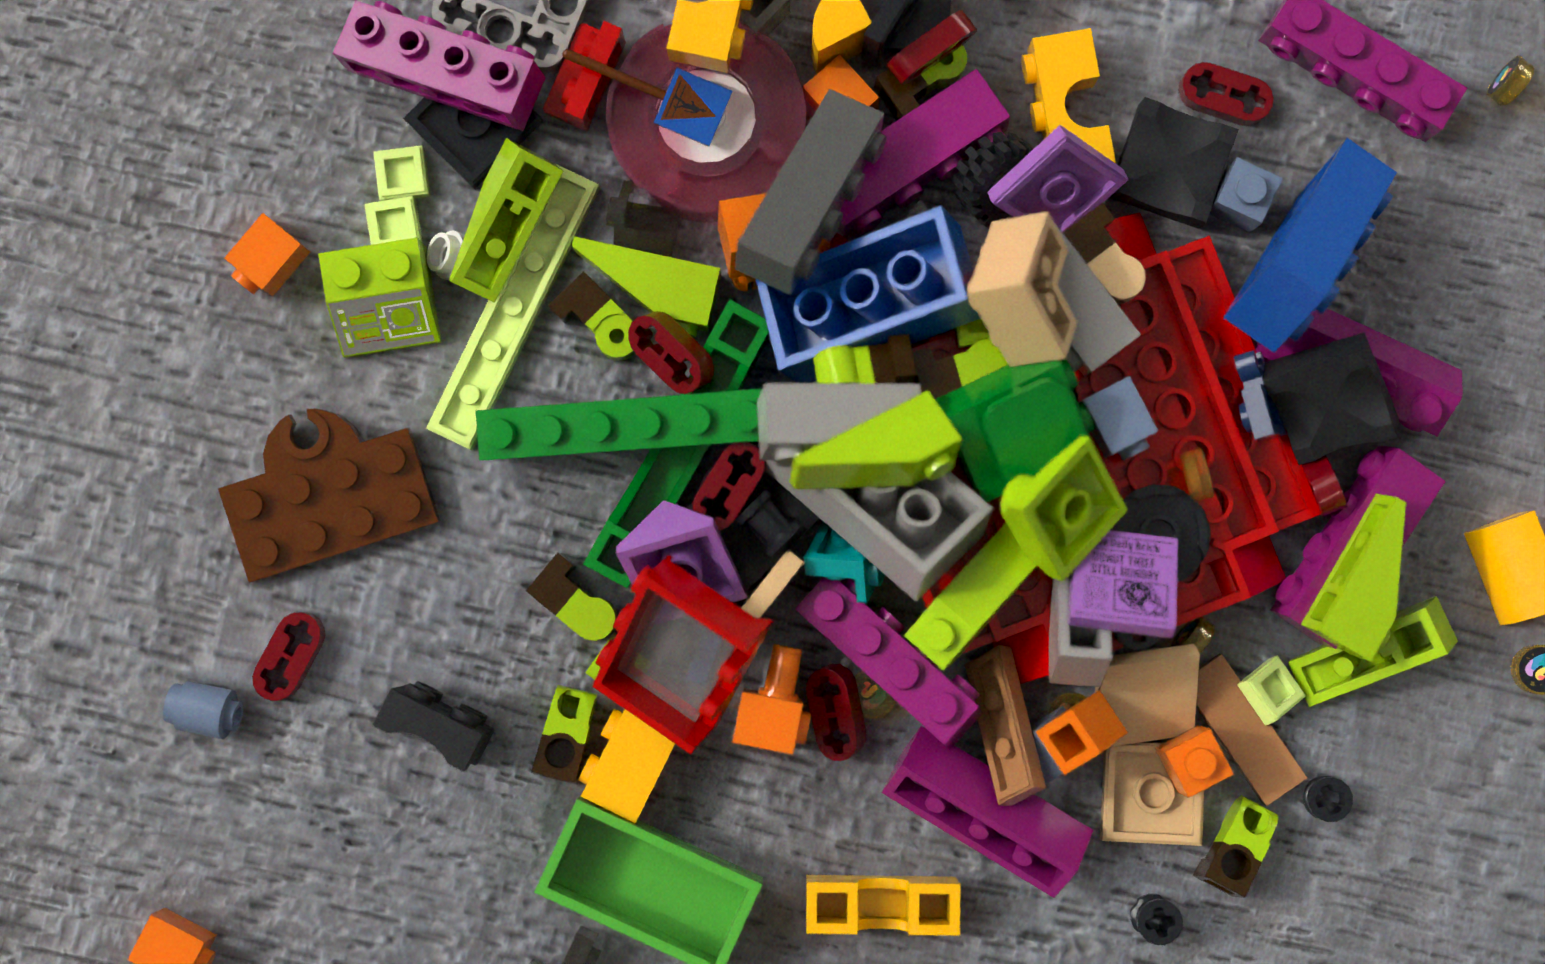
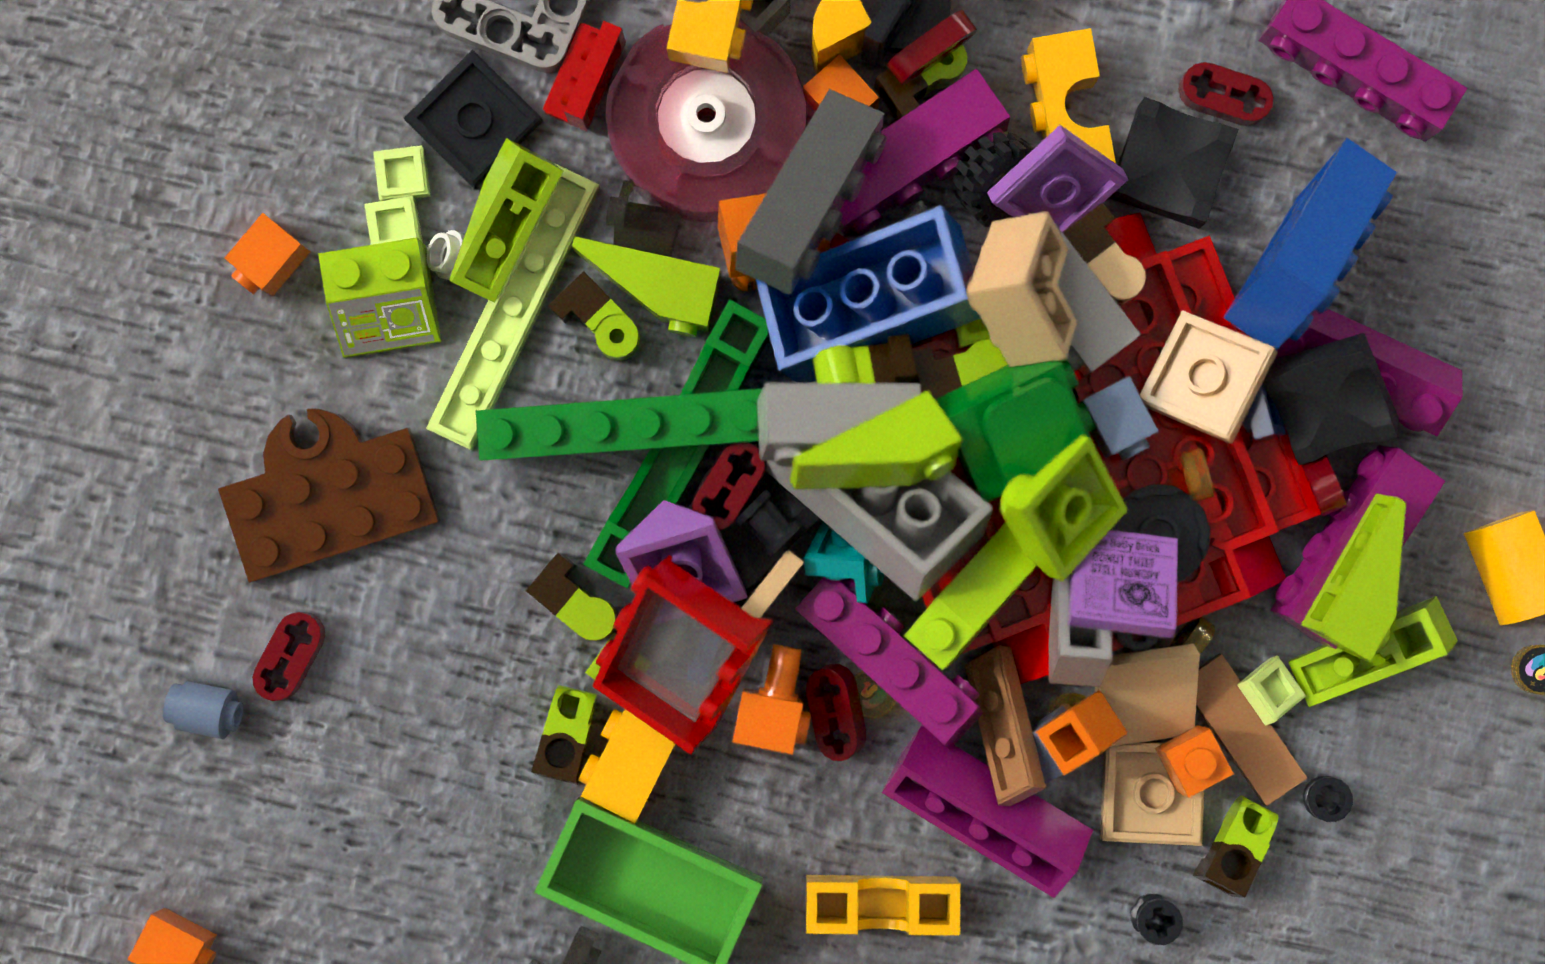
brick [333,0,545,131] -> none
black brick [372,681,495,772] -> none
piece [562,49,732,147] -> none
dark red beam [628,311,714,394] -> none
sand blue brick [1210,157,1283,233] -> none
clear yellow tile [1486,55,1534,106] -> none
none -> tile [1140,311,1277,444]

